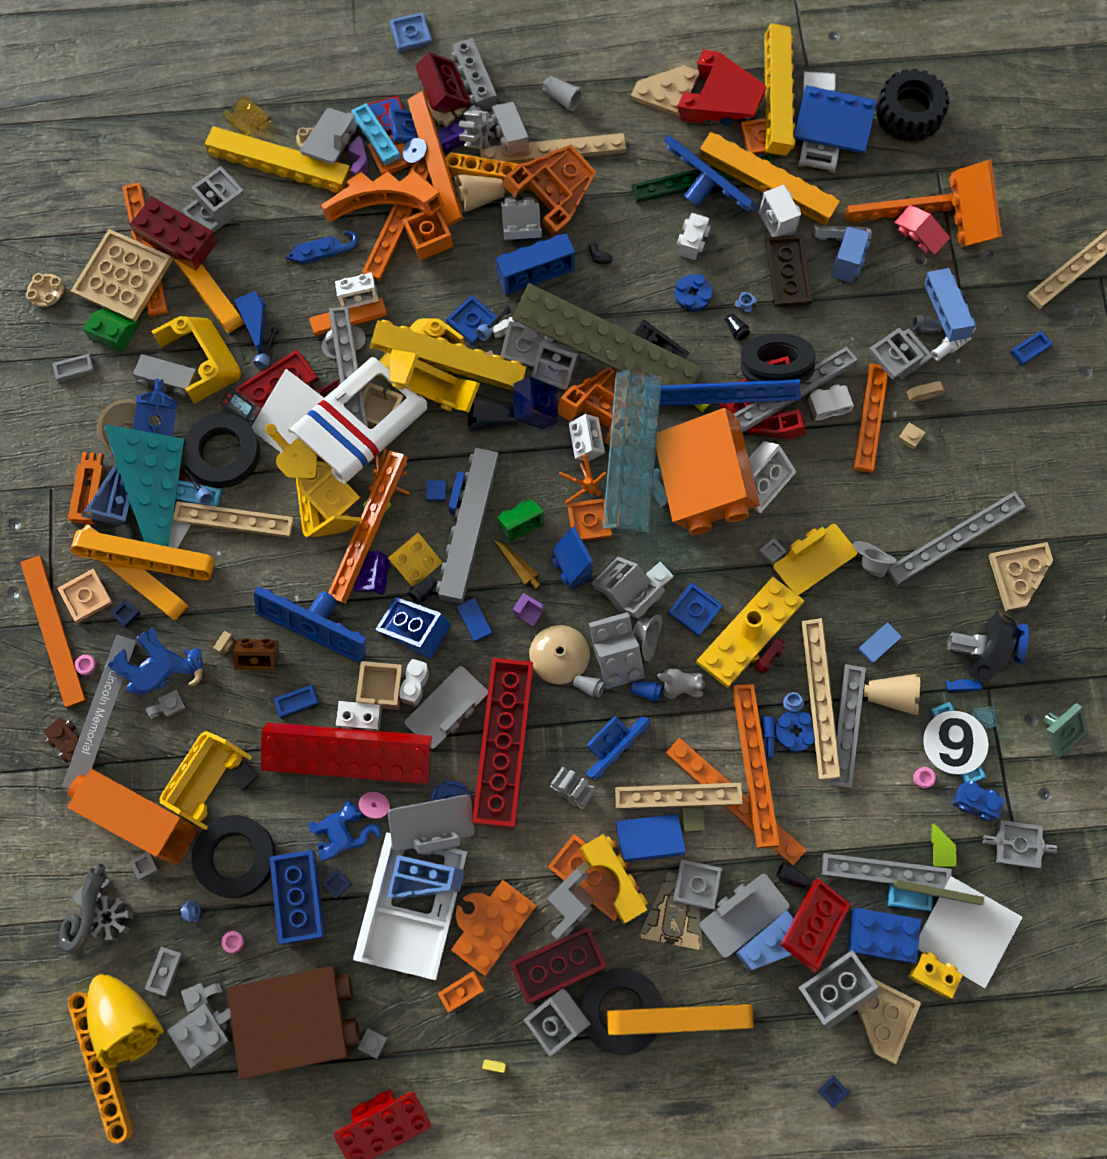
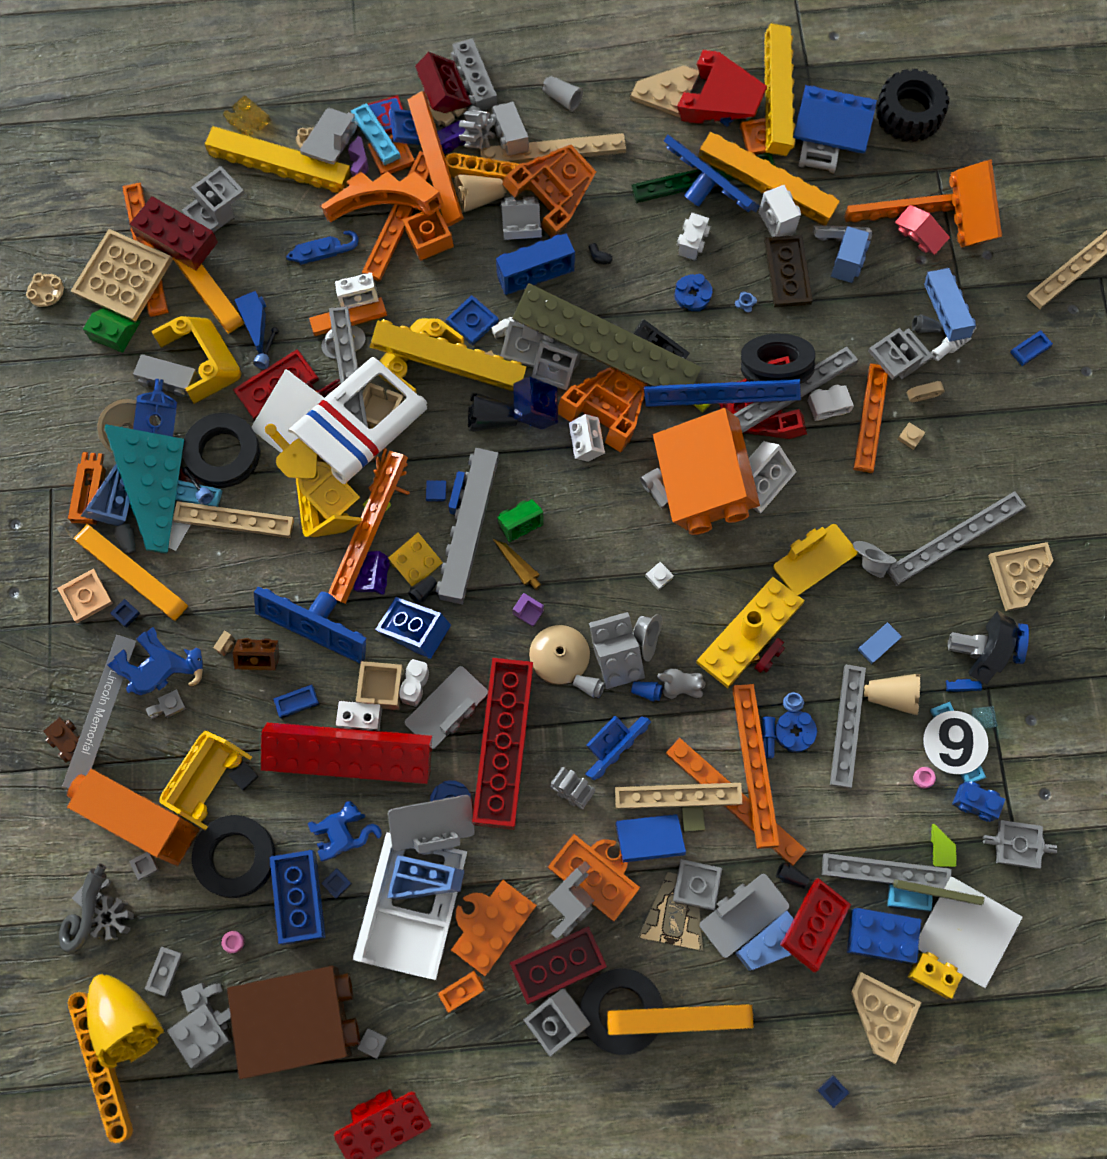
orange tile [20,555,87,709] -> none
light grey tile [52,353,96,383] -> none
light orange beam [70,530,215,581] -> none
bright pink tile [75,655,97,676] -> none
medium blue plate [181,901,201,923] -> none
tile [220,387,260,424] -> none
bright pink piece [359,792,390,819] -> none
medium blue tile [389,12,433,53] -> none
yellow windscreen [389,349,480,413] -> none
piece [402,138,427,163] -> none
blue tile [457,598,492,643] -> none
medium blue hinge [475,306,511,341] -> none
light yellow tile [482,1059,506,1073] -> none
blue slope [550,527,593,590] -> none
orange plant [559,454,607,504] -> none
orange plate [567,498,612,542] -> none
yellow arch [580,834,648,924] -> none
light grey bracket [591,557,665,619] -> none
clear light blue brick [603,369,662,534] -> none
blue tile [667,582,724,638] -> none
black cone [724,313,750,341] -> none
light grey tile [759,538,787,566] -> none
light grey brick [799,950,882,1030] -> none
tan plate [802,618,841,781] -> none
white sticker [804,72,835,91] -> none
sand green tile [1044,703,1088,758] -> none

